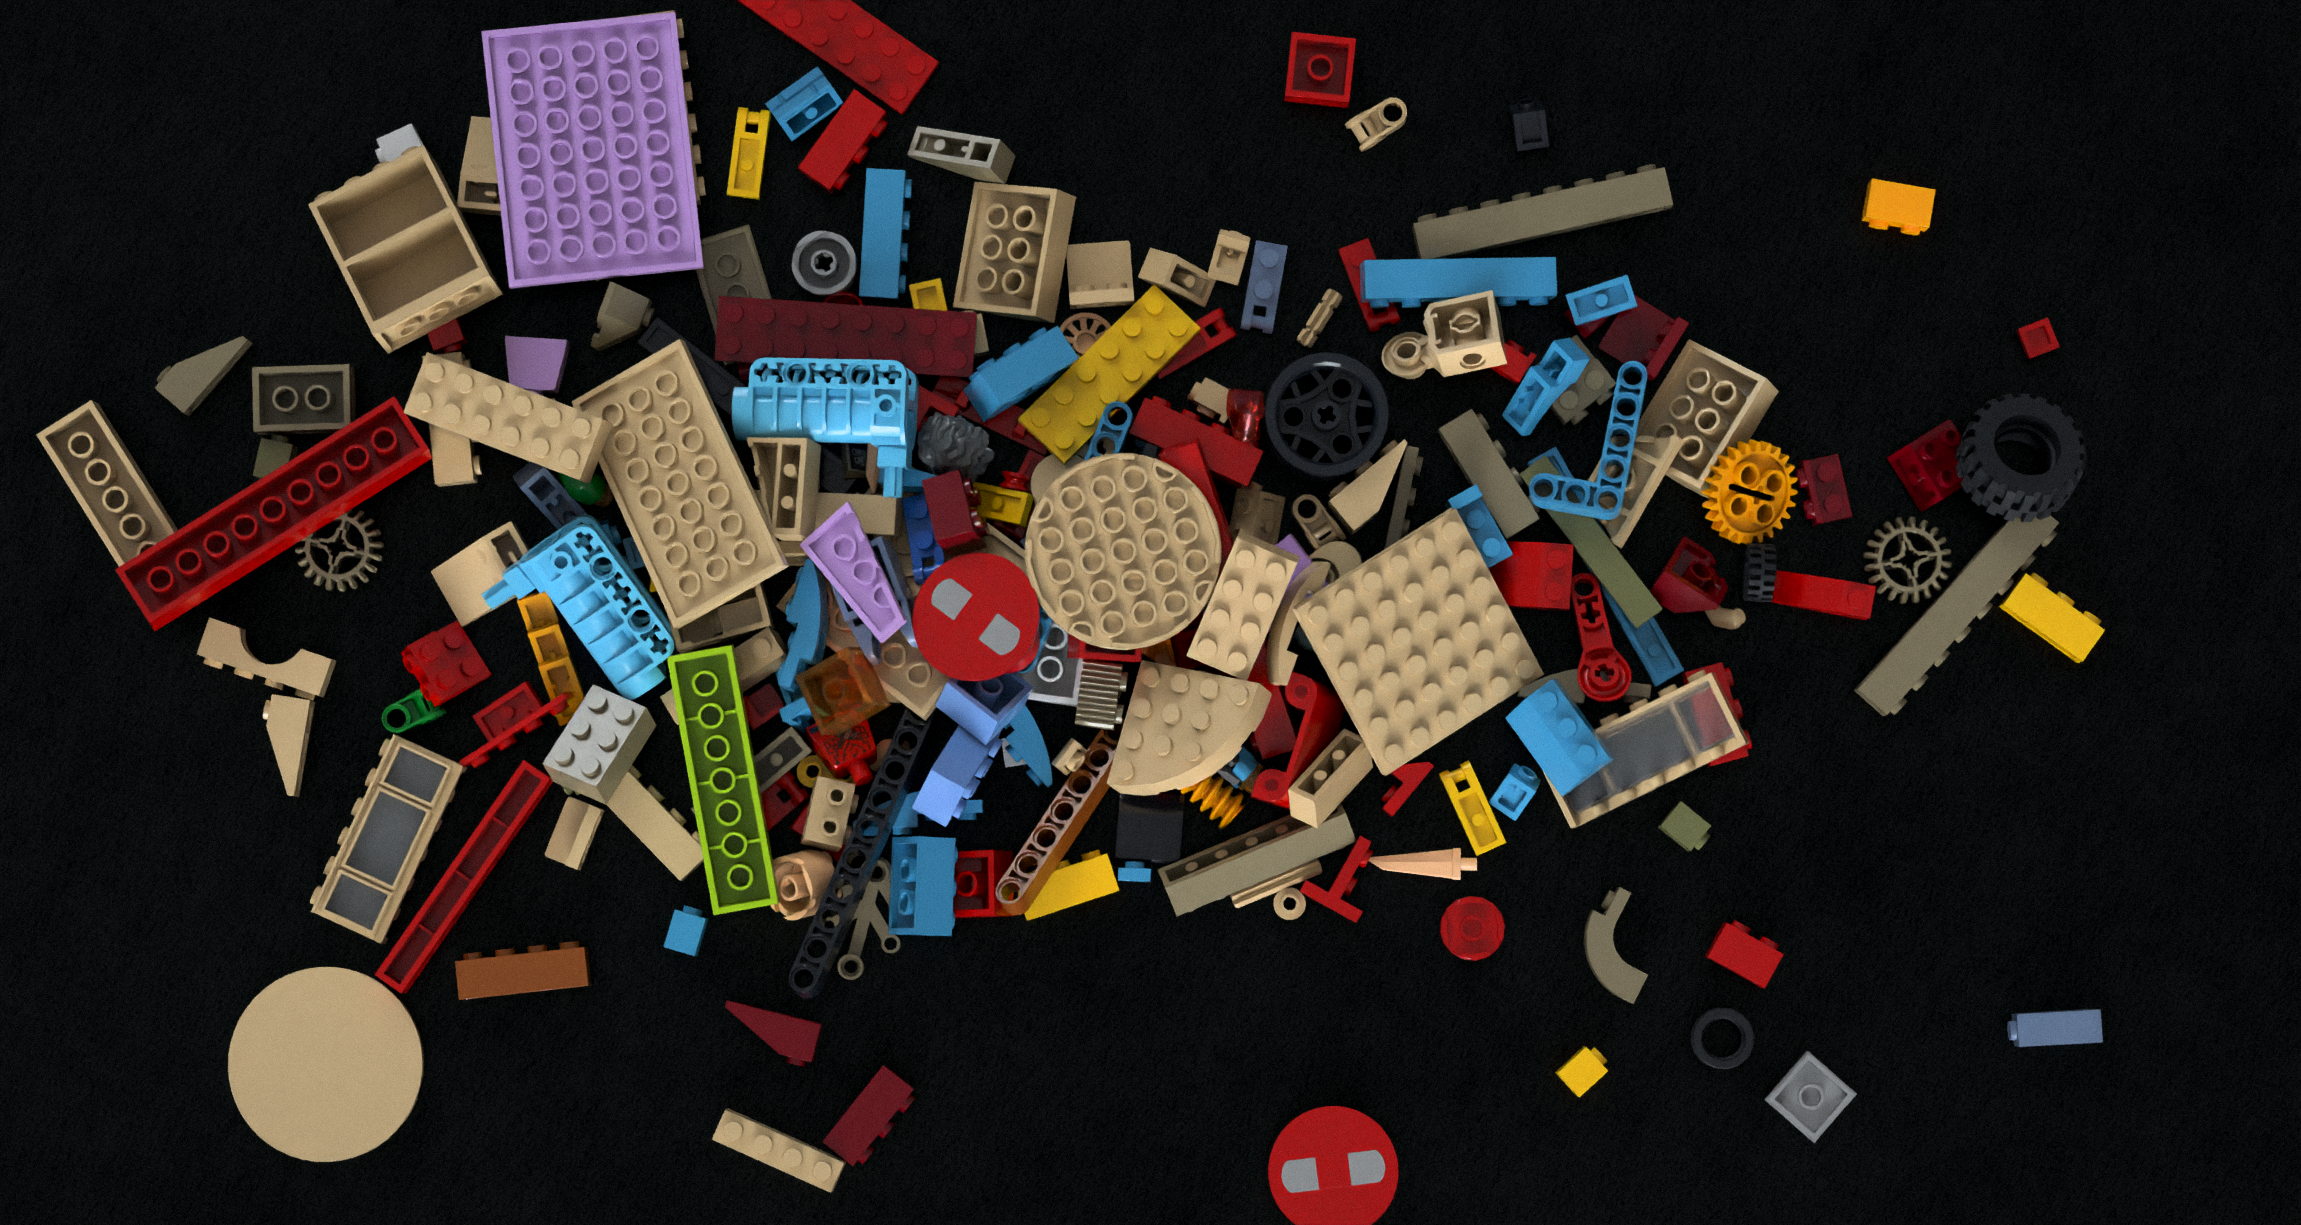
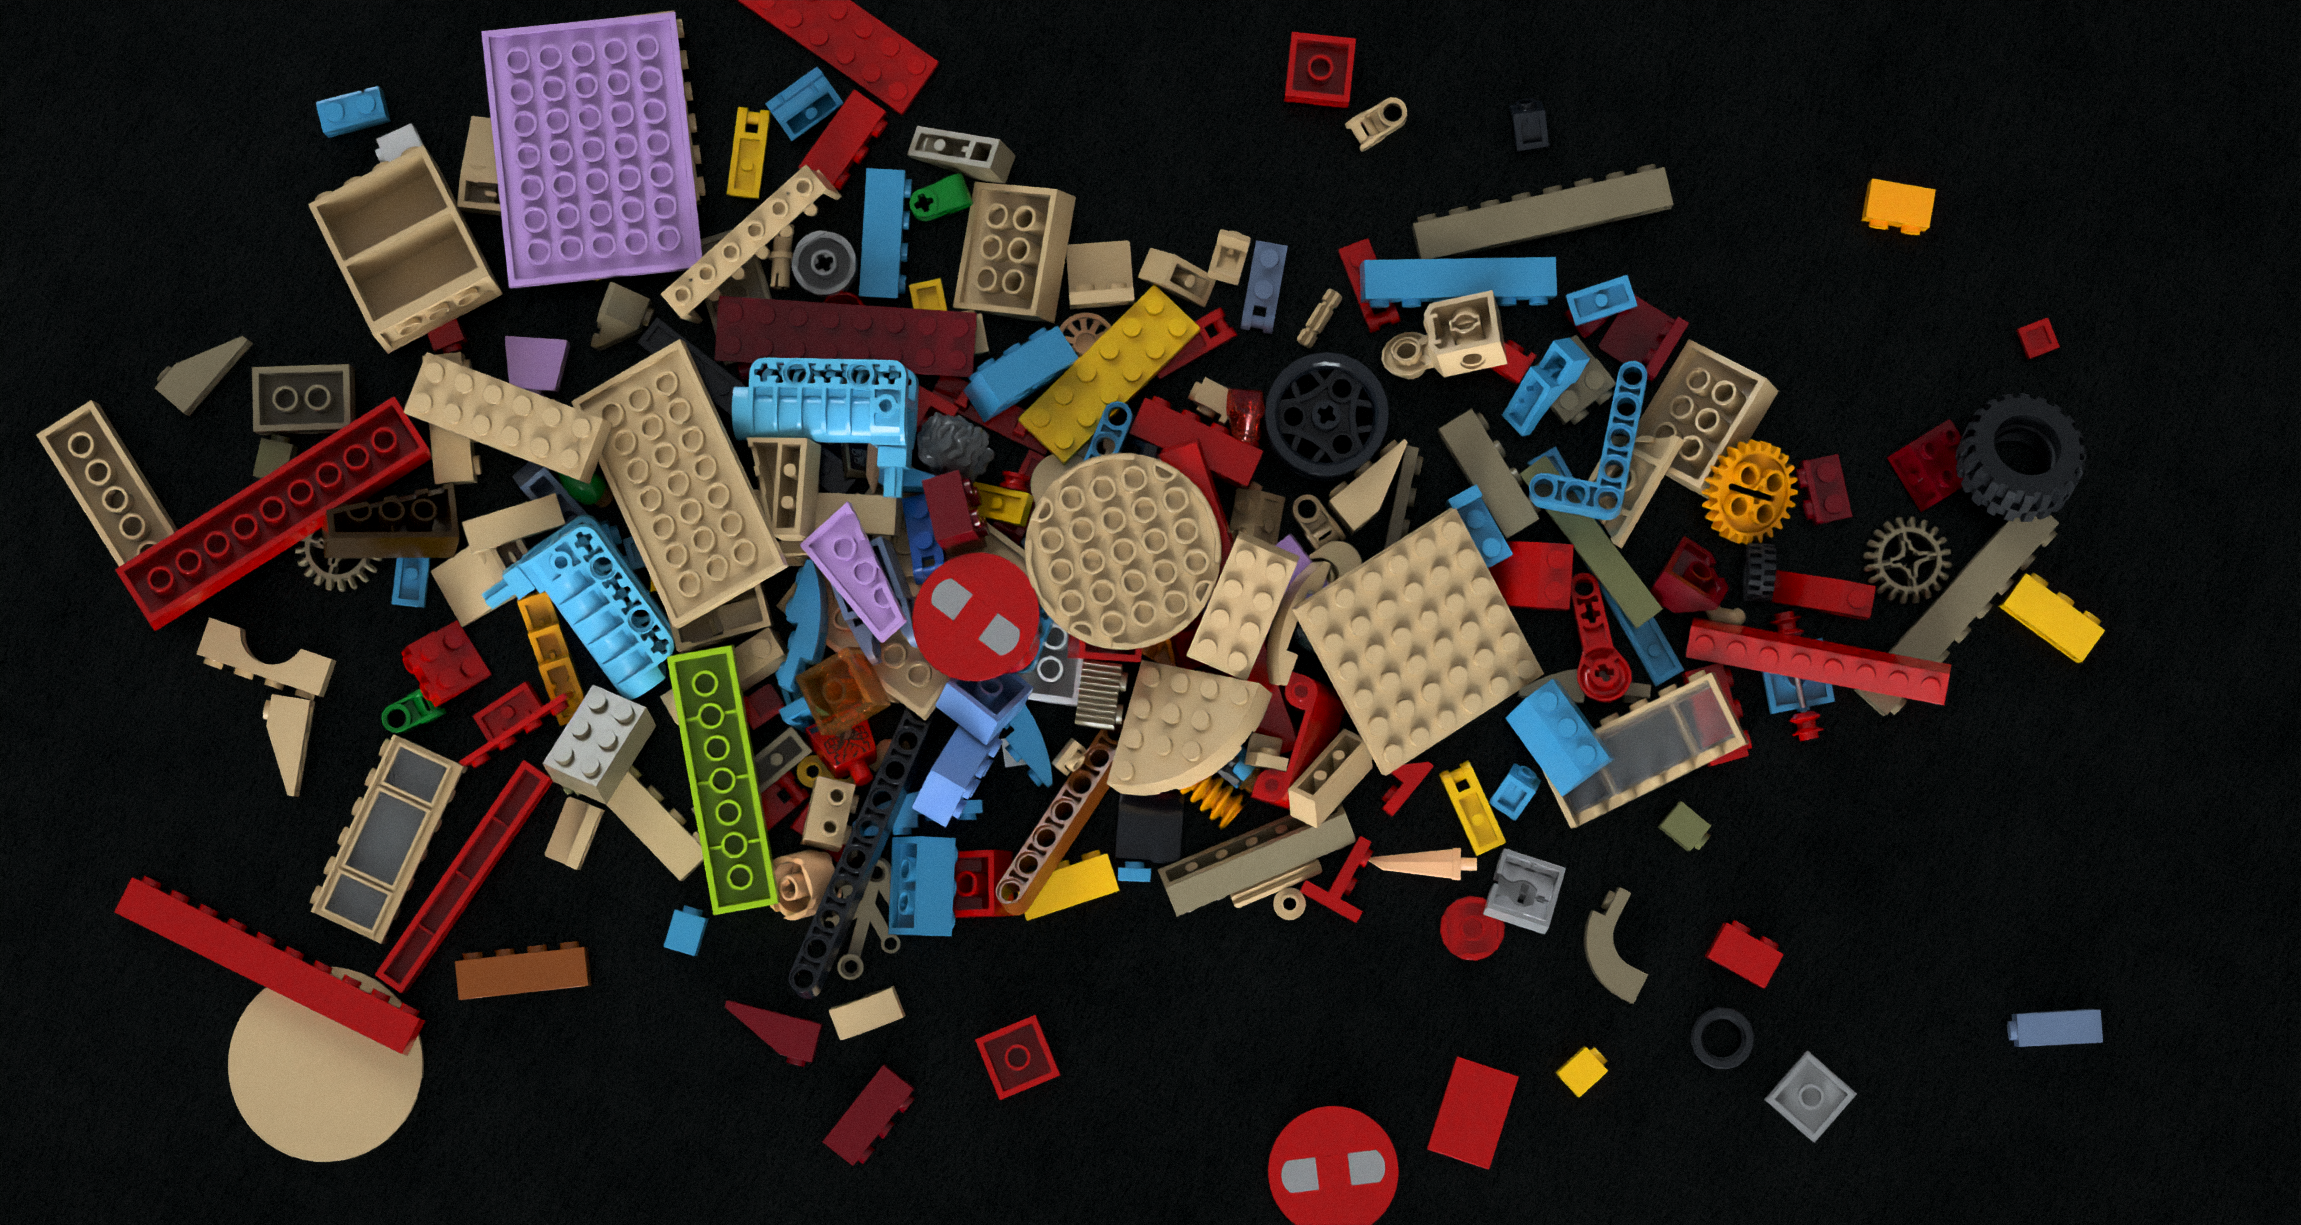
tan brick [712,1108,846,1193] -> none
none -> red brick [114,875,425,1056]
none -> dark azure brick [316,86,391,138]
none -> dark brown wedge [322,482,459,558]
none -> dark azure plate [392,558,431,608]
none -> tan tile [462,493,565,554]
none -> tan window [661,165,842,324]
none -> tan pin [769,224,794,290]
none -> tan slope [829,986,906,1040]
none -> green piece [909,173,974,222]
none -> red brick [975,1015,1061,1100]
none -> tan bracket [1244,733,1289,771]
none -> red tile [1427,1056,1519,1170]
none -> piece [1483,848,1566,934]
none -> red brick [1686,617,1951,705]
none -> plate [1762,611,1835,741]

